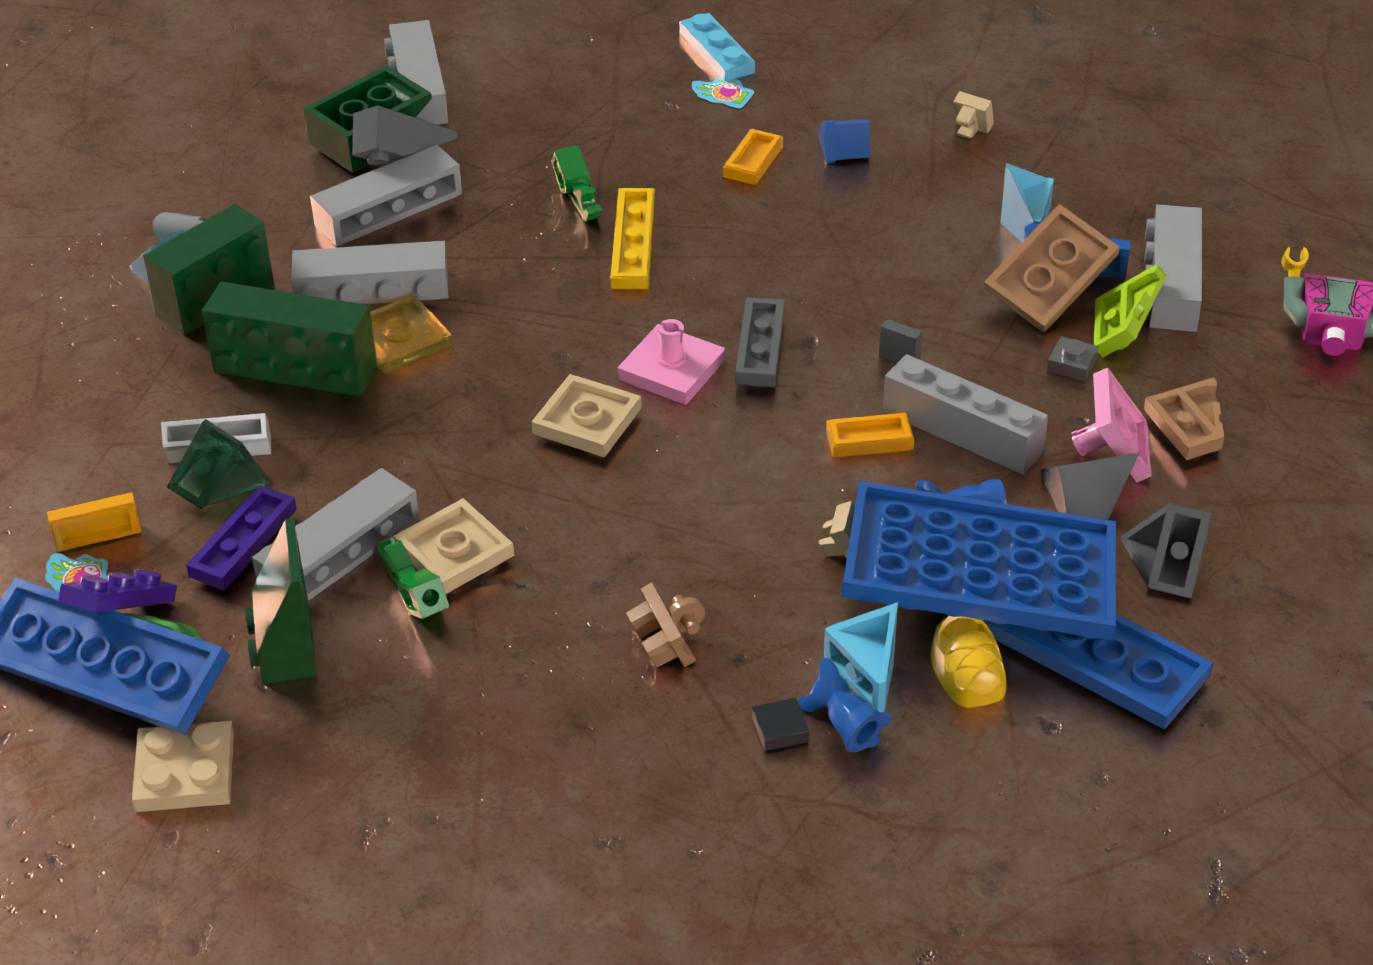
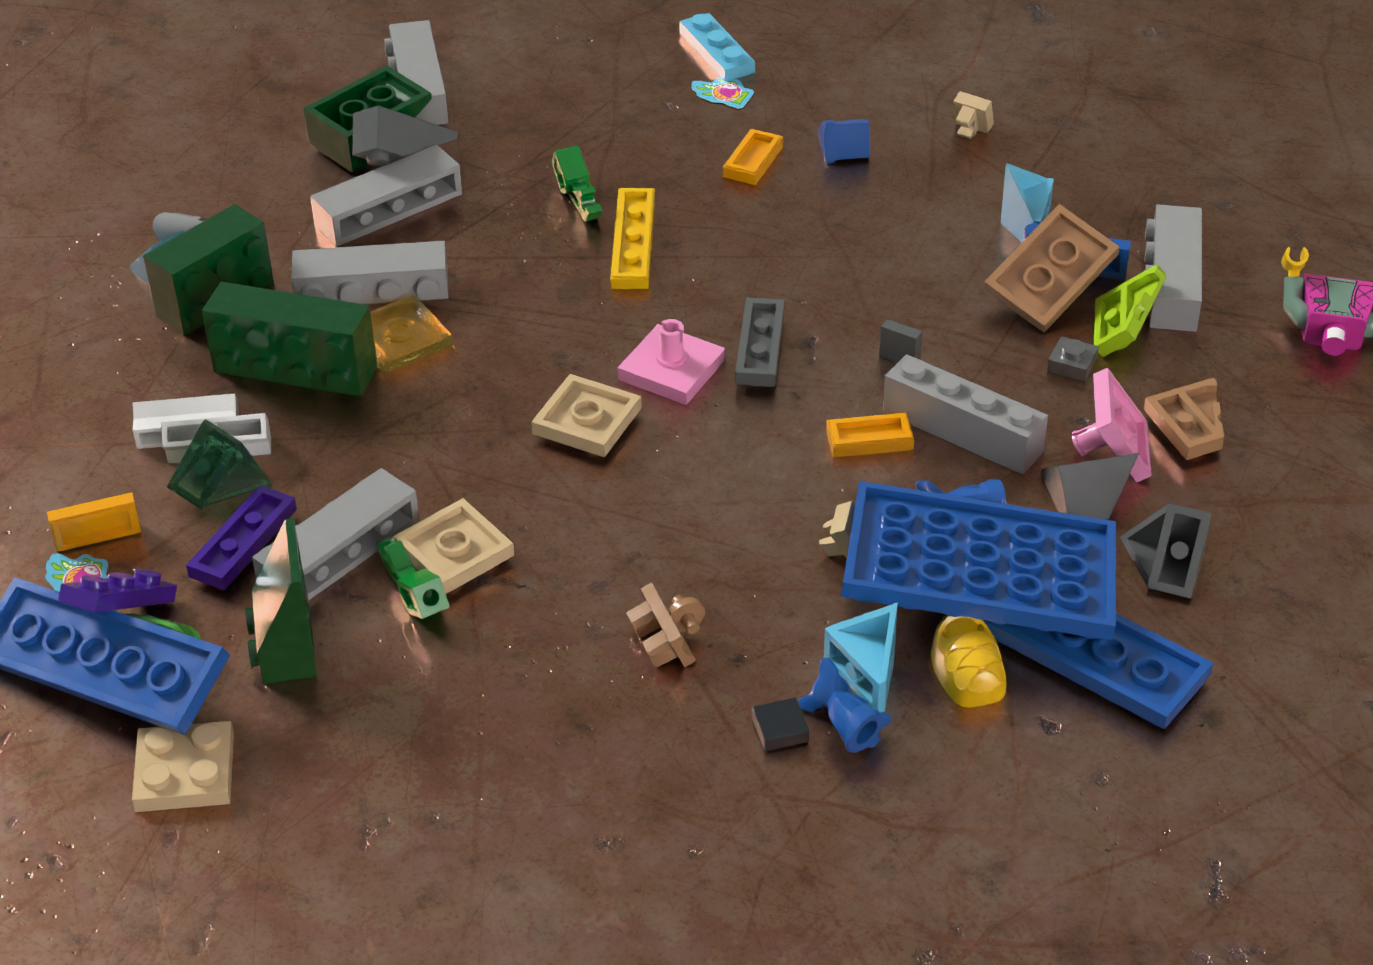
none -> white piece [132,393,239,449]

